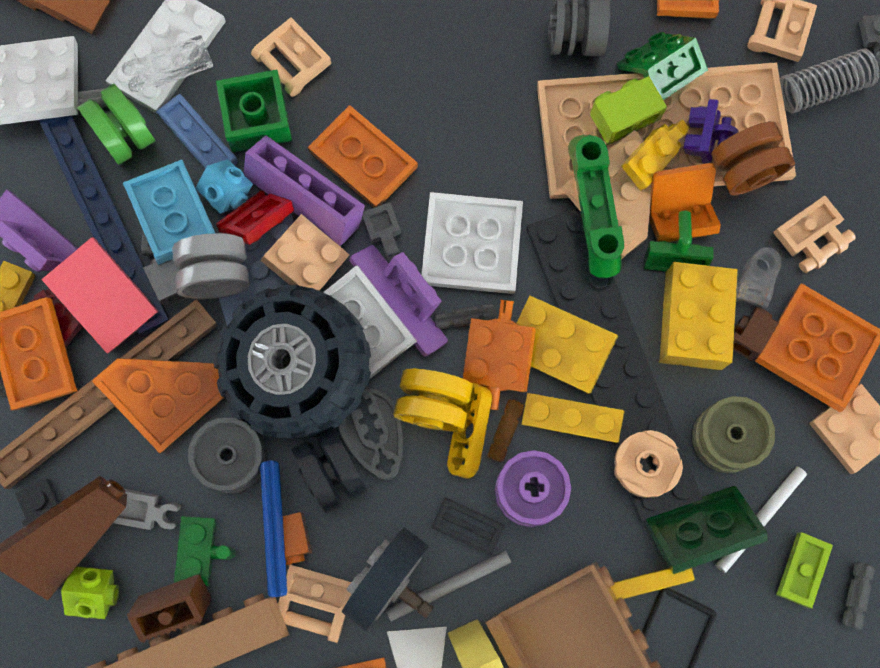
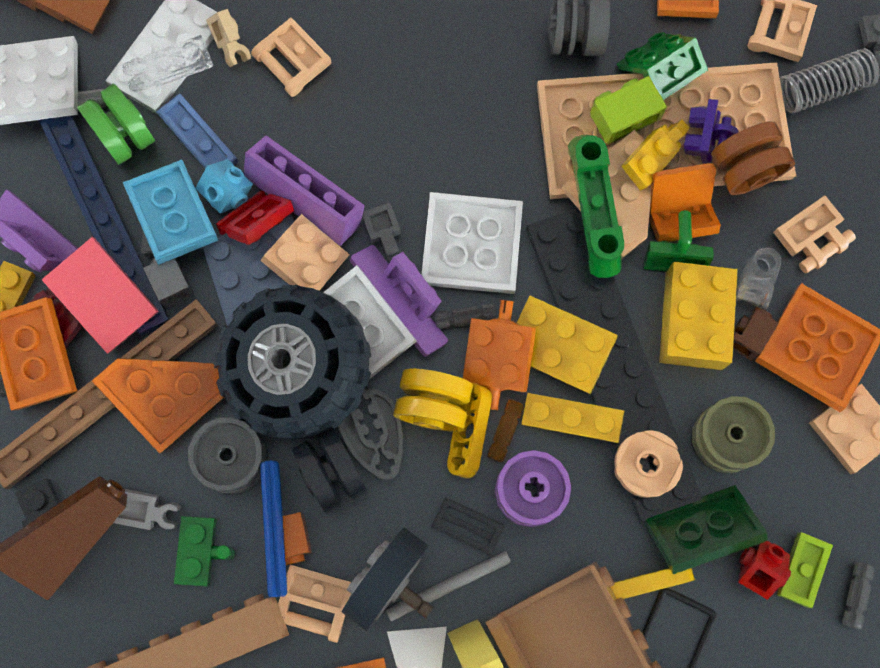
lime brick [61,567,119,619] -> none
reddish brown brick [127,575,212,643] -> none
light grey wheel [172,233,250,299] -> none
green brick [216,70,292,152] -> none
orange plate [308,105,418,208] -> none
white bar [715,466,807,573] -> none
none -> tan plate [206,9,251,67]
none -> red brick [738,541,791,600]

